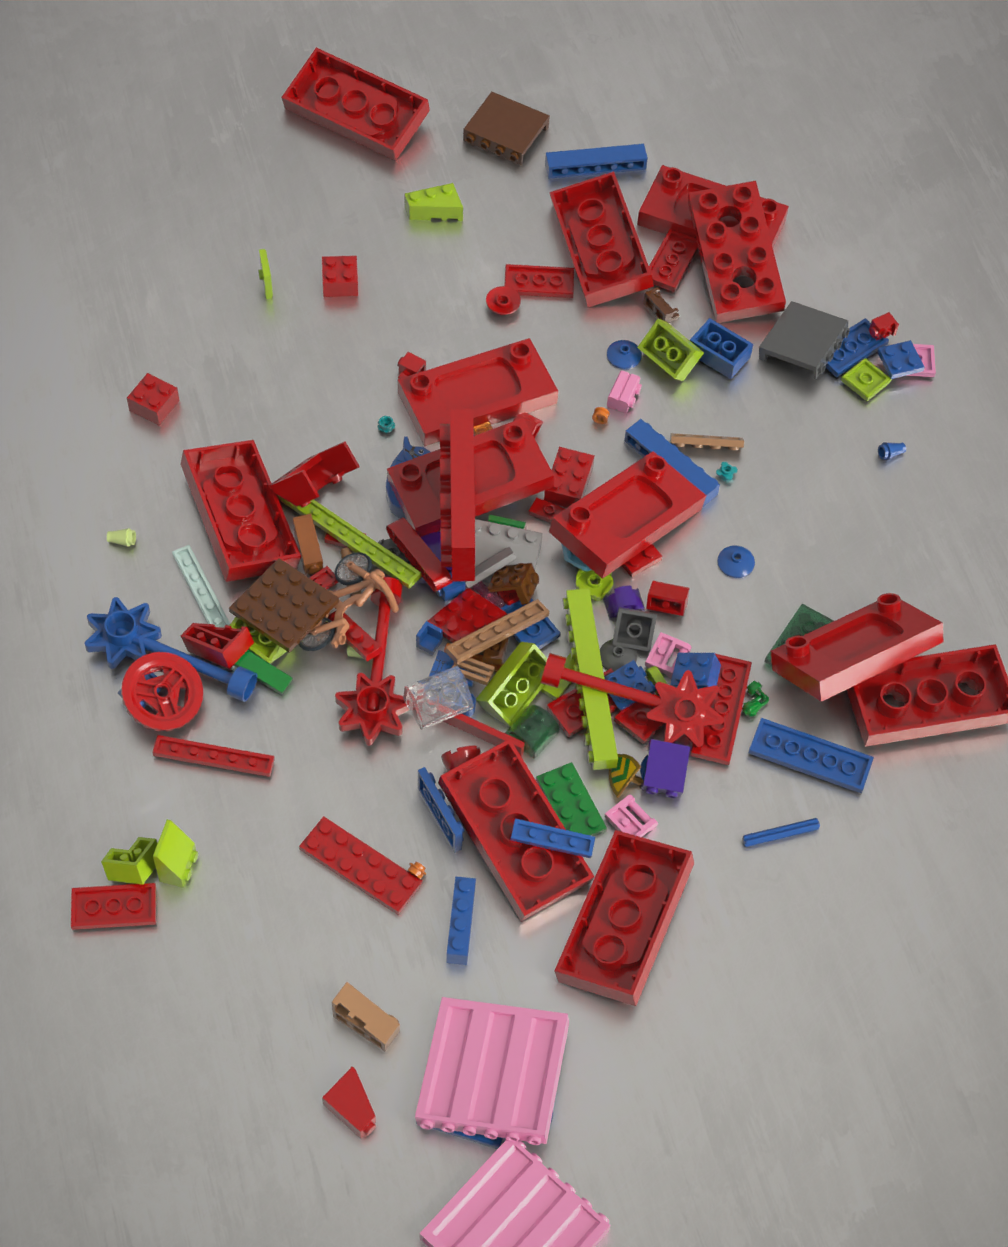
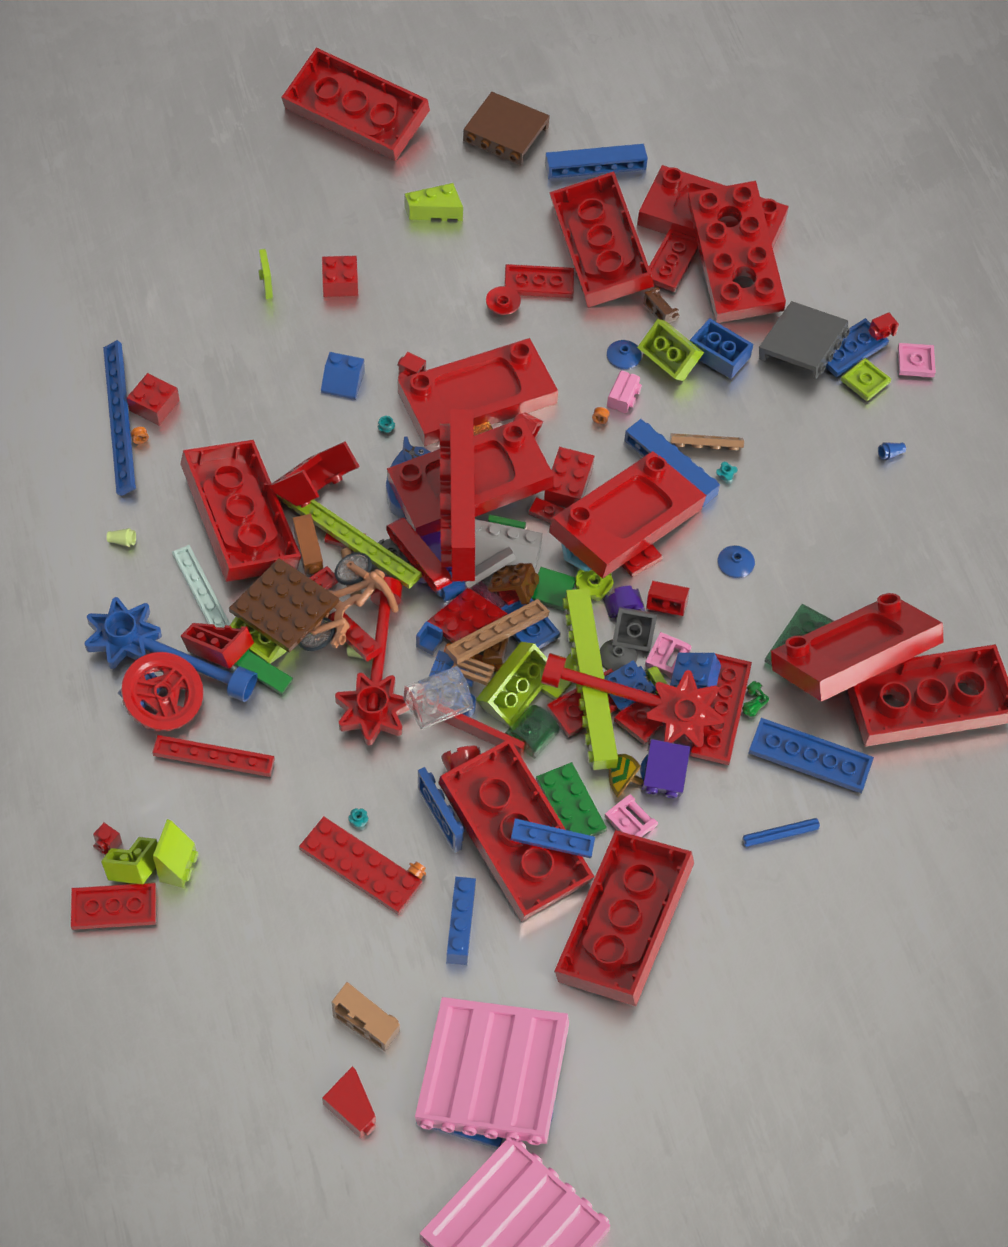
blue plate [877,340,925,379] -> none
none -> red brick [93,822,123,855]
none -> blue plate [103,340,136,496]
none -> orange bush [131,427,149,444]
none -> blue slope [321,352,365,400]
none -> teal plate [348,808,368,827]
none -> green tile [531,567,576,611]

